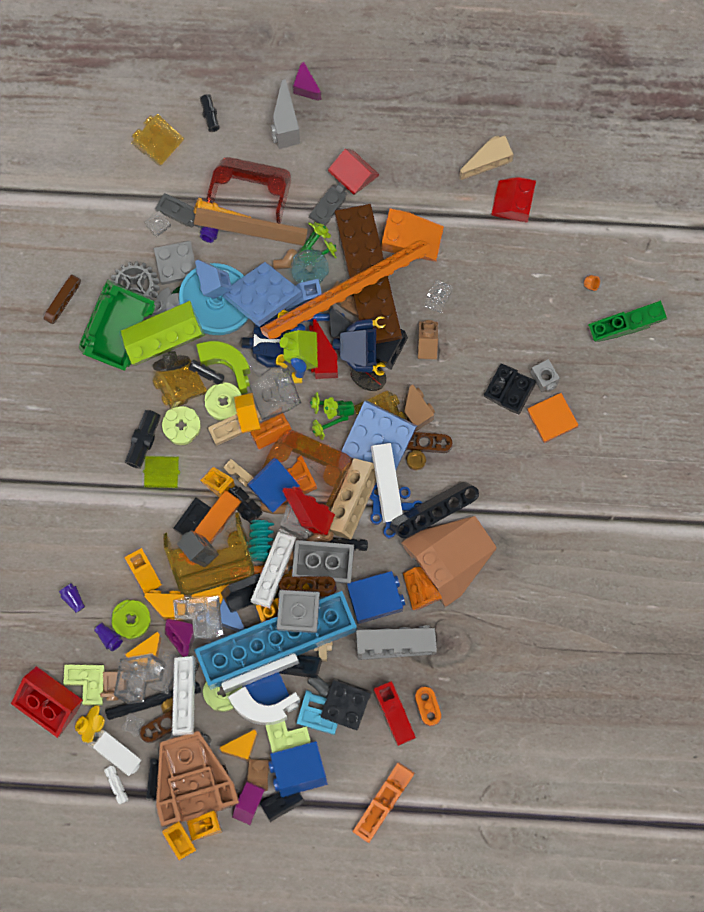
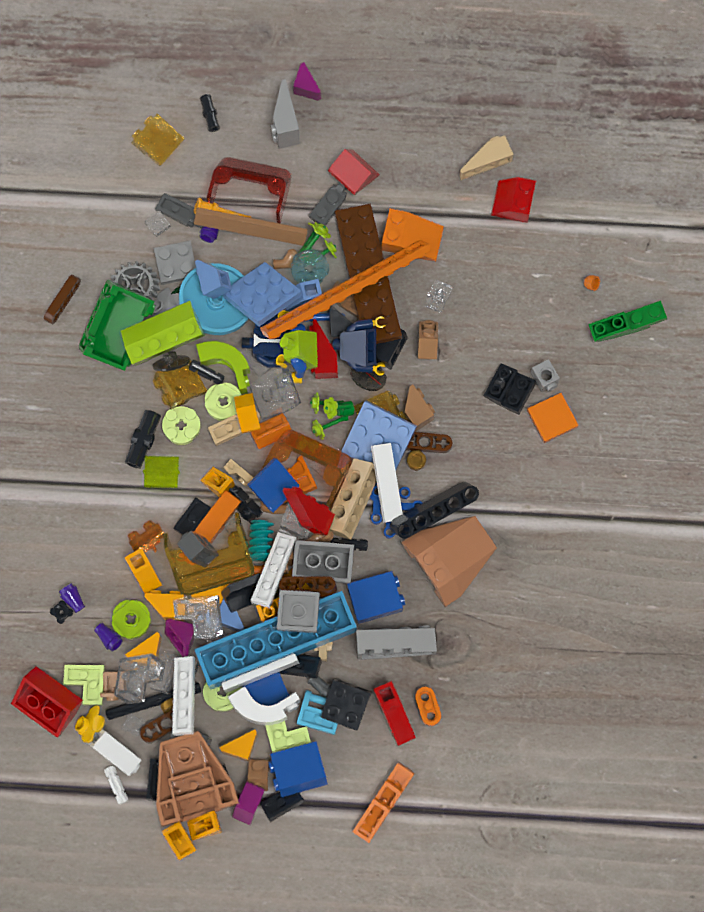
orange wing [403,567,442,610] -> none
none -> black plate [50,600,73,624]
none -> clear orange hips [128,520,165,553]

